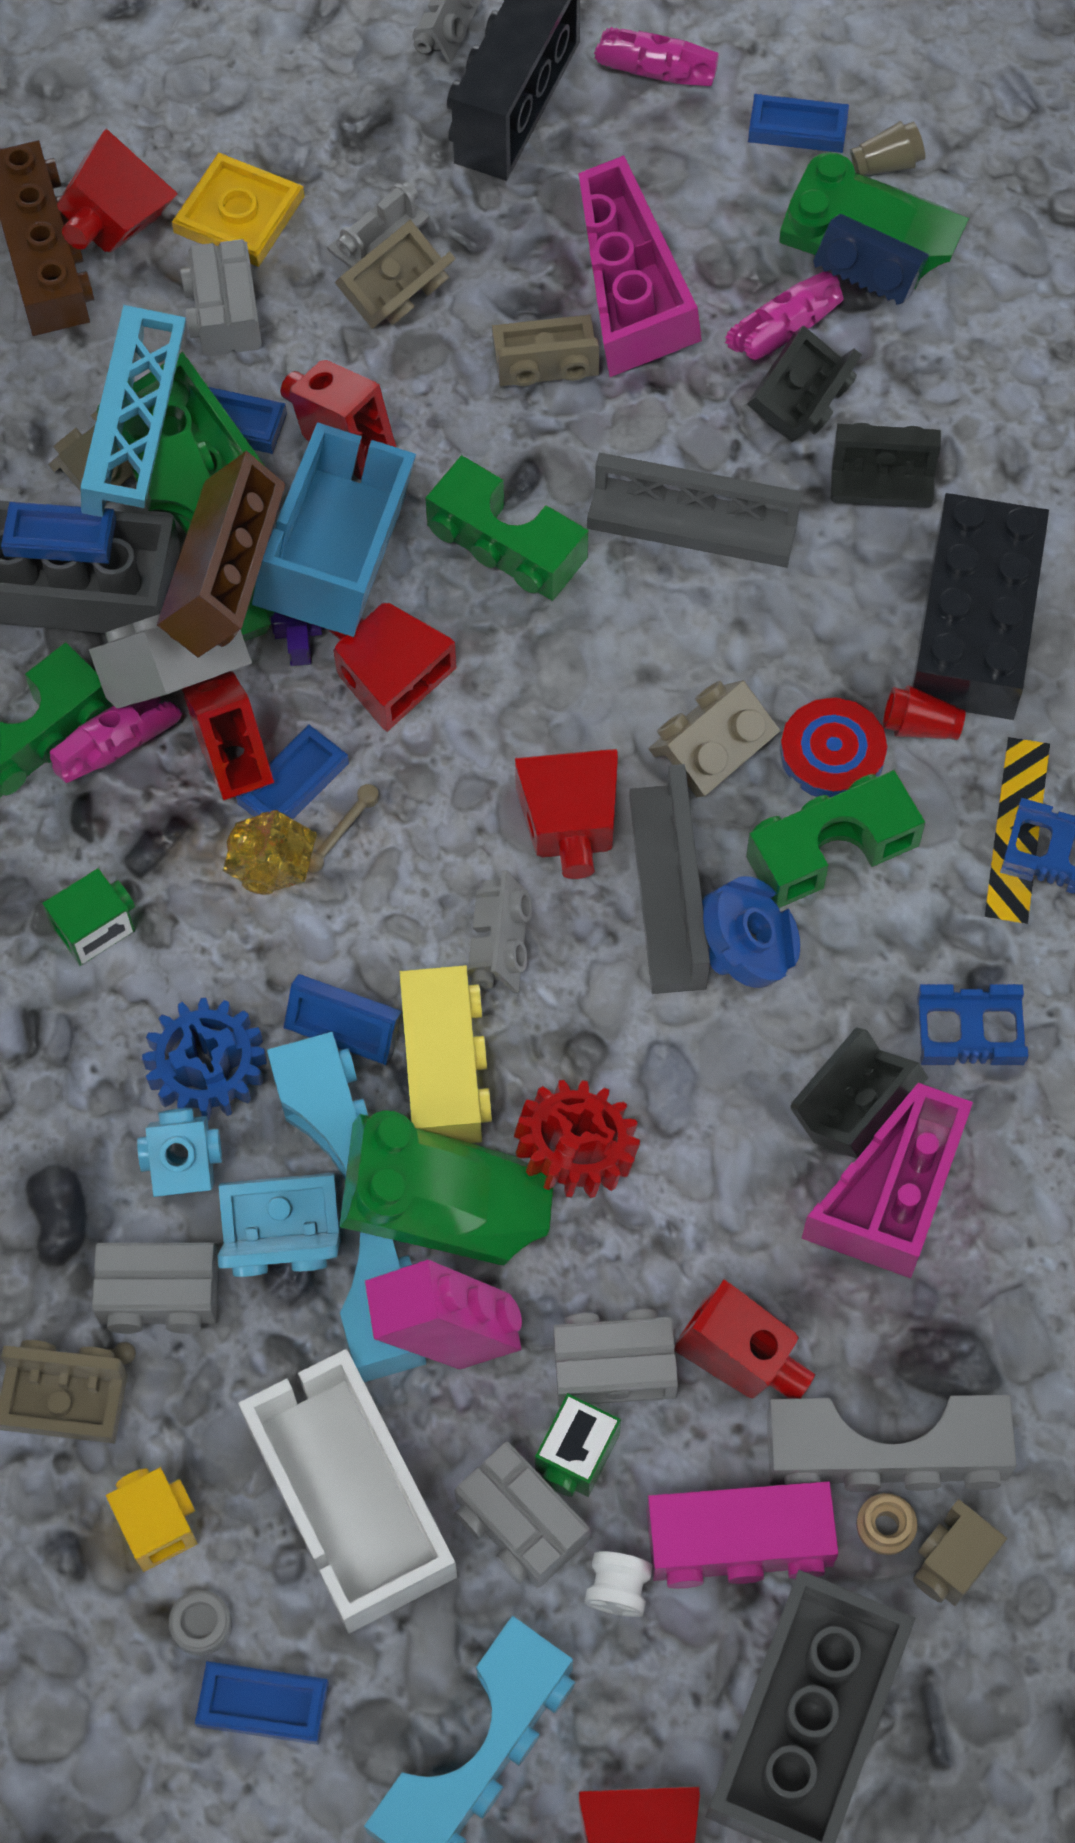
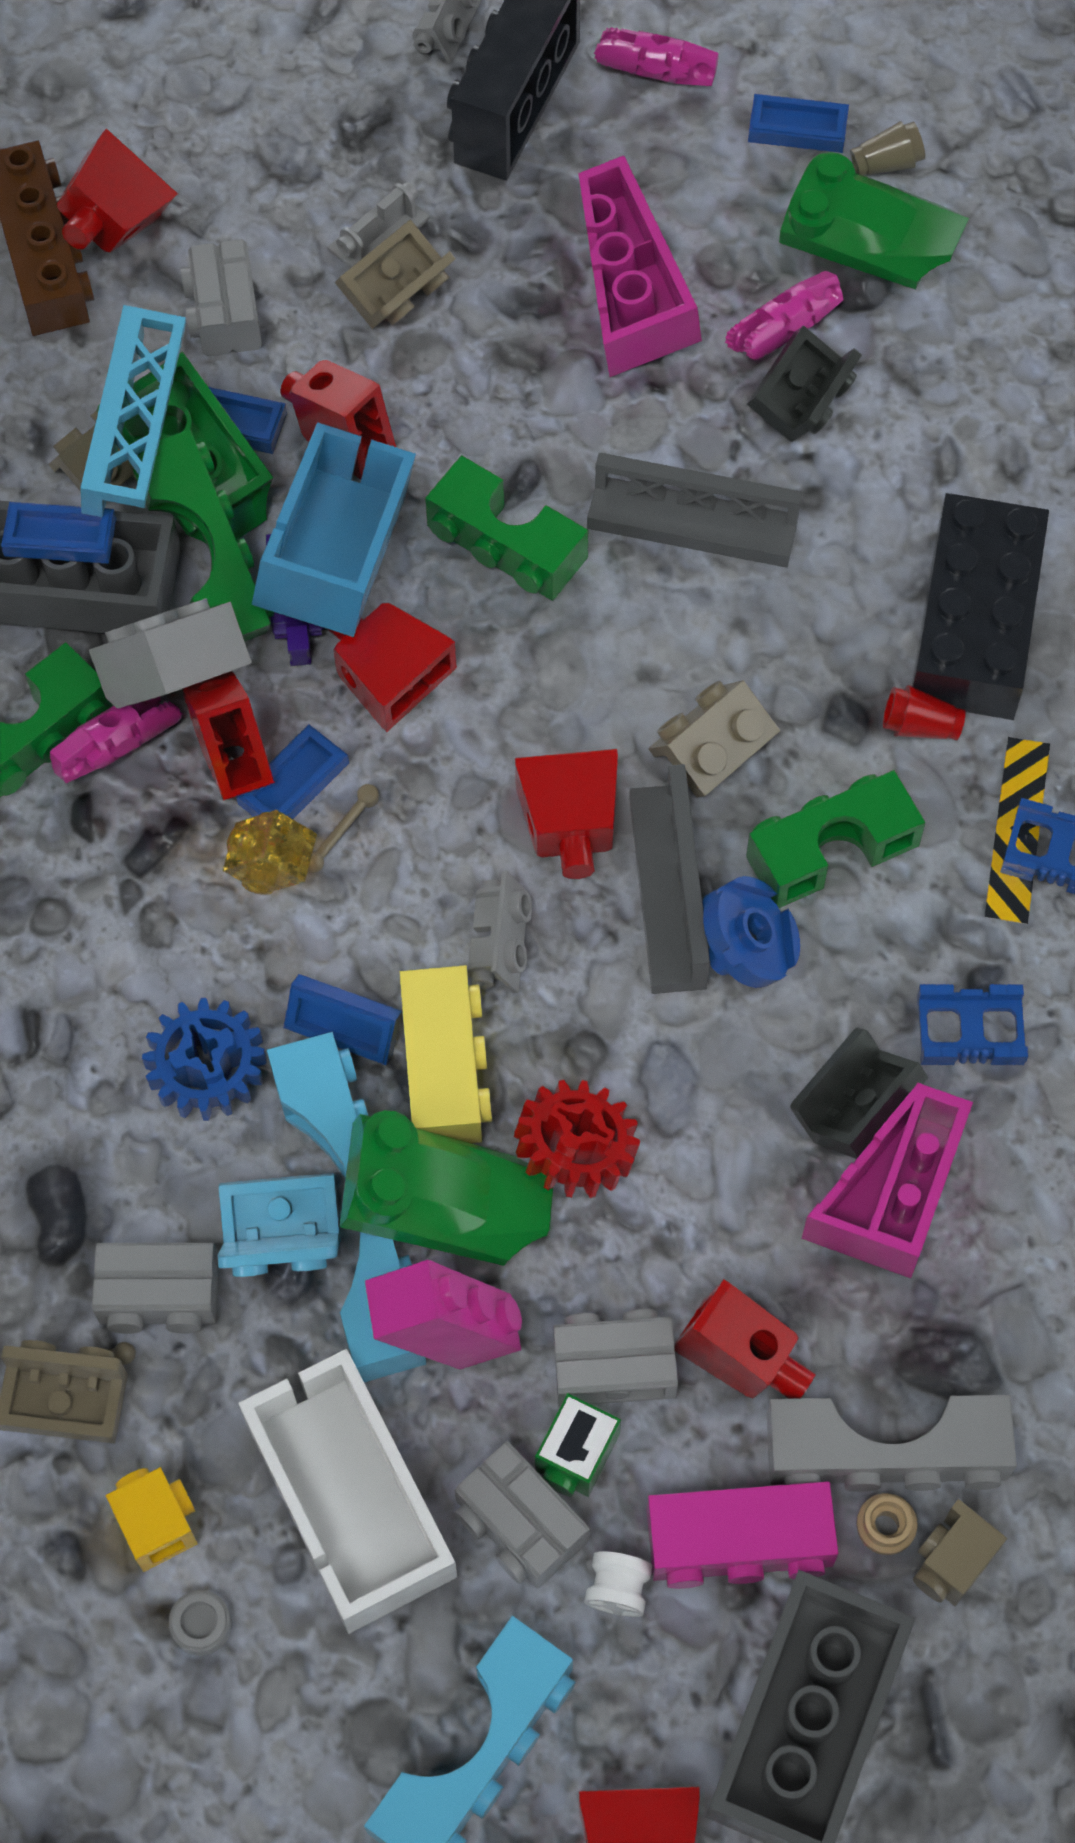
green brick [42,868,135,966] -> none
medium azure brick [137,1108,222,1197] -> none
reddish brown brick [157,450,286,658] -> none
yellow tile [172,152,305,267] -> none
blue tile [195,1661,329,1745] -> none
dark tan bracket [492,314,599,386] -> none
red tile [780,697,888,798] -> none
dark blue brick [813,214,929,305] -> none
pearl dark grey bracket [830,423,941,508] -> none

